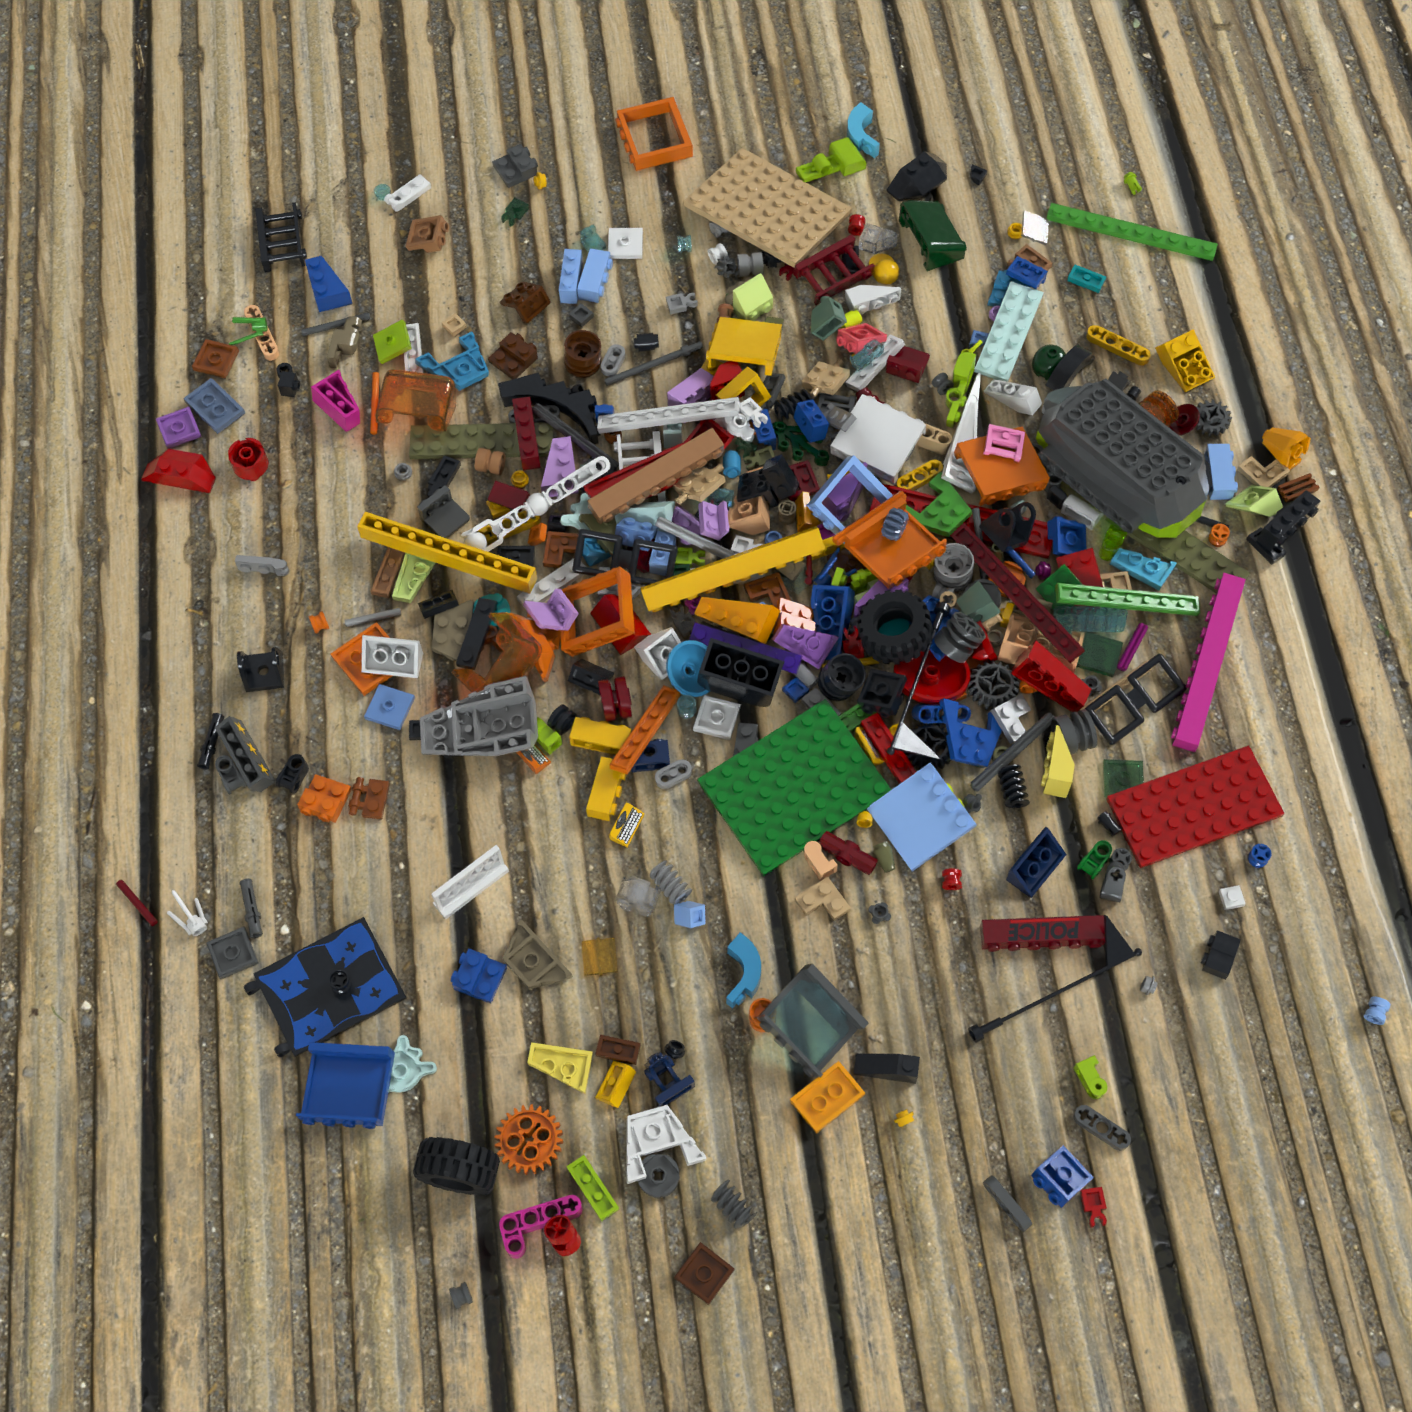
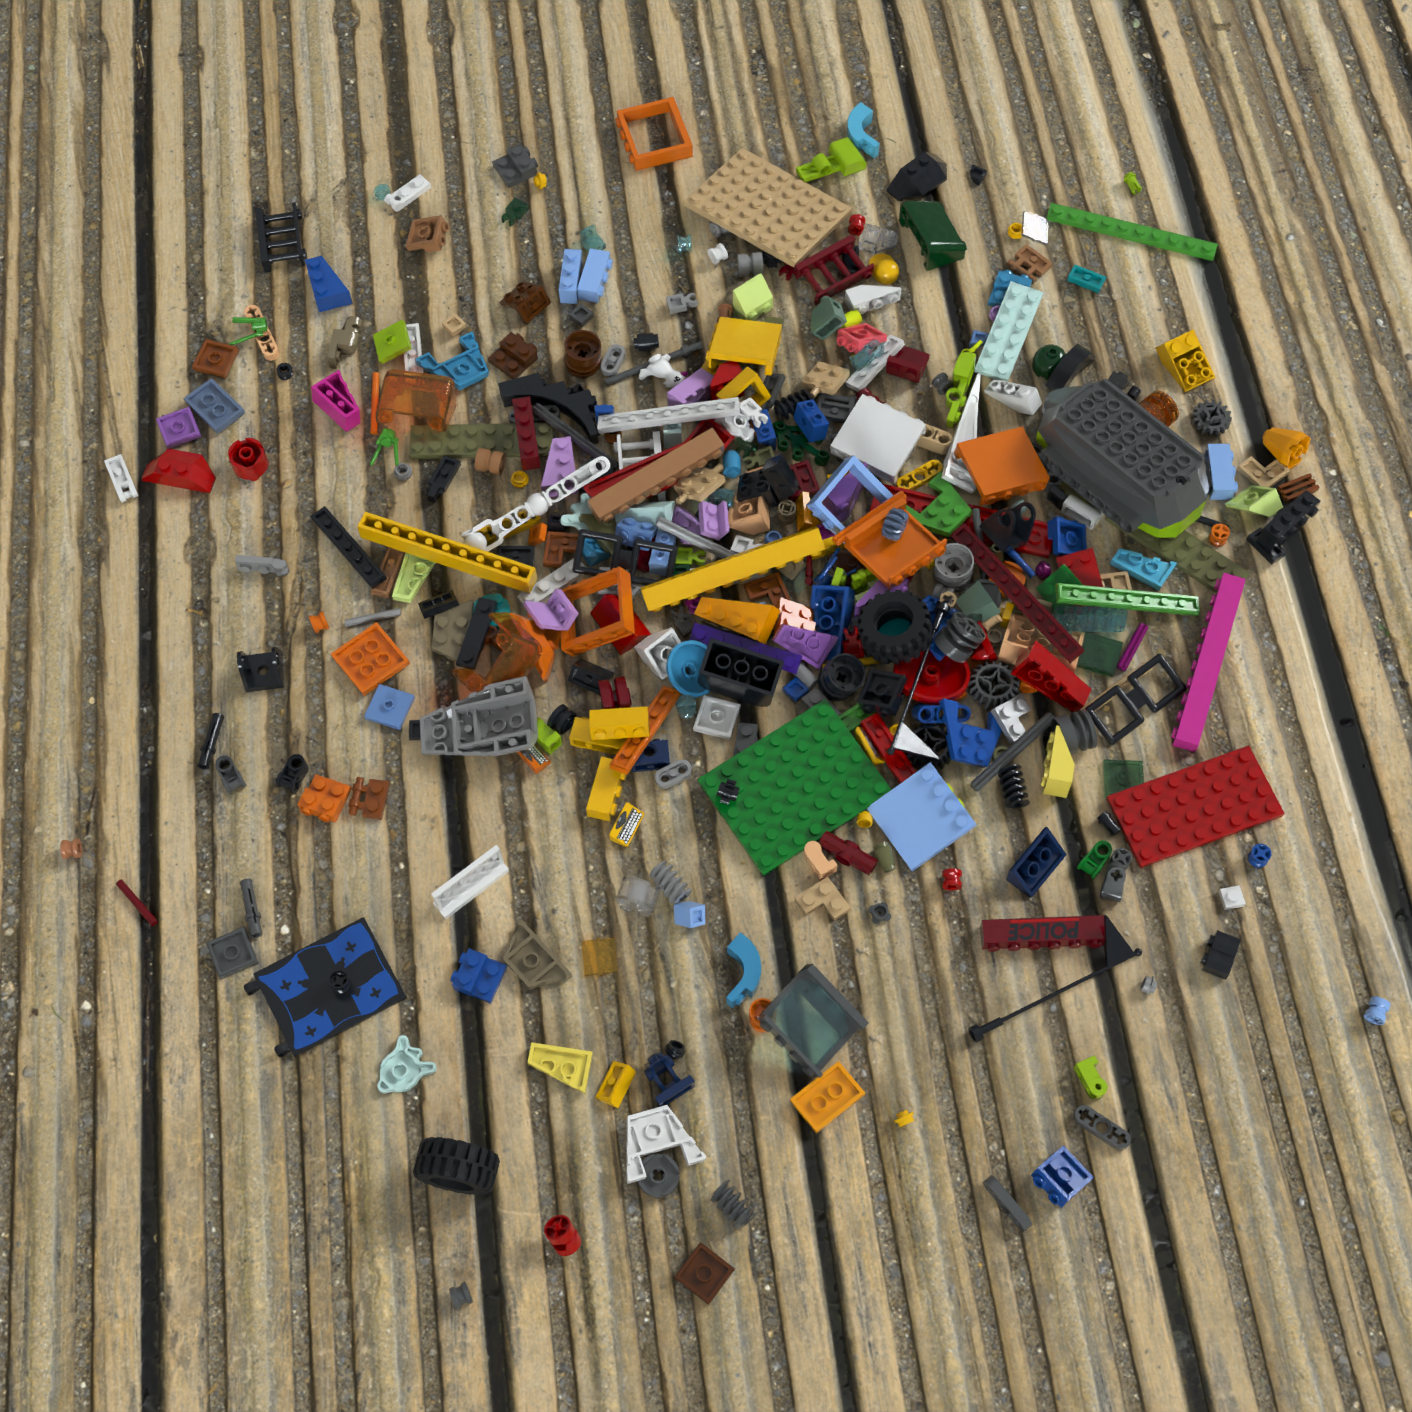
white plant [167,890,208,936] -> none
dark grey brick [215,716,276,792] -> none
black plate [277,371,300,398] -> none
blue panel [296,1042,395,1129] -> none
dark grey bar [301,312,370,336] -> none
white slope [361,635,423,678] -> none
dark grey bracket [417,485,470,538] -> none
yellow plate [486,501,510,519] -> none
dark red panel [488,480,530,512] -> none
orange gear [494,1104,564,1175] -> none
dark pink beam [499,1195,583,1259] -> none
lime plate [566,1155,619,1222] -> none
reddish brown plate [595,1034,641,1065] -> none
white plate [608,228,643,259] -> none
dark grey gear [715,255,738,278] -> none
light grey plate [822,403,857,432] -> none
black slope [853,1053,920,1084] -> none
dark grey plate [963,794,982,813] -> none
bright pink plate [983,424,1025,462] -> none
blue bracket [1006,256,1048,289] -> none
red plate [1080,1187,1107,1228] -> none
dark grey plate [1081,675,1102,696] -> none
yellow beam [1086,325,1151,366] -> none
clear neon green piece [1099,524,1128,561] -> none
dark red dish [1166,404,1200,436] -> none
none -> nougat wheel [60,838,82,859]
none -> white plate [104,454,139,503]
none -> black tile [310,506,387,589]
none -> bright green plant [370,428,399,466]
none -> yellow brick [589,706,650,740]
none -> white animal [639,354,688,389]
none -> black gear [716,779,740,805]

